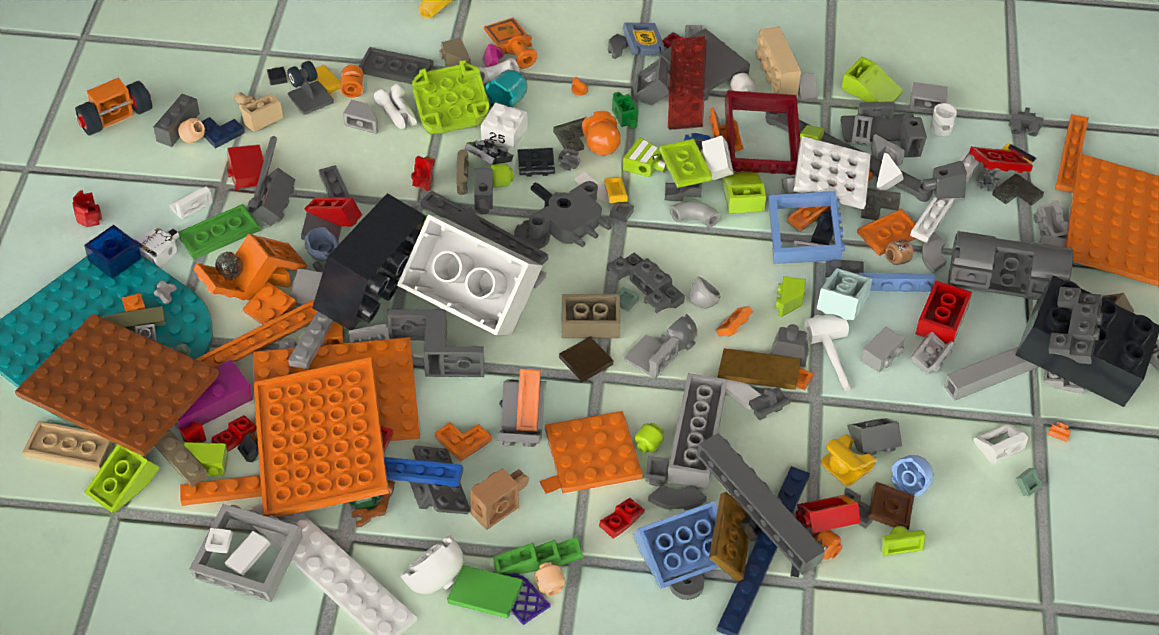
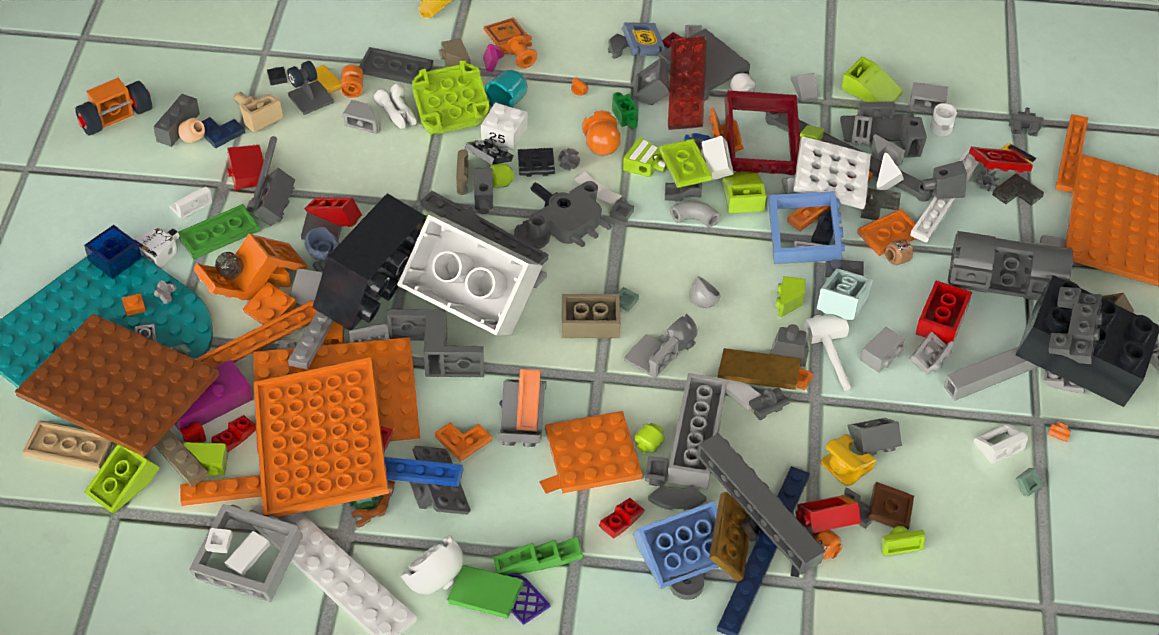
red hair [72,190,102,227] -> none
olive tile [104,306,165,330] -> none
black plate [237,433,259,463] -> none
dark grey plate [319,165,350,197] -> none
red hips [411,156,435,191] -> none
medium nougat brick [470,468,529,530] -> none
white cylinder [479,58,519,85] -> none
light nougat head [535,562,565,596] -> none
clear smoke plate [553,117,586,151] -> none
dark brown tile [559,336,614,382] -> none
yellow tile [604,177,628,203] -> none
dark grey bracket [607,252,685,313] -> none
orange plate [715,306,753,337] -> none
tan brick [755,26,801,96] -> none
medium blue plate [859,273,936,292] -> none
light blue cylinder [891,455,934,497] -> none
light grey tile [922,232,947,273] -> none
light grey cylinder [1033,201,1068,237] -> none

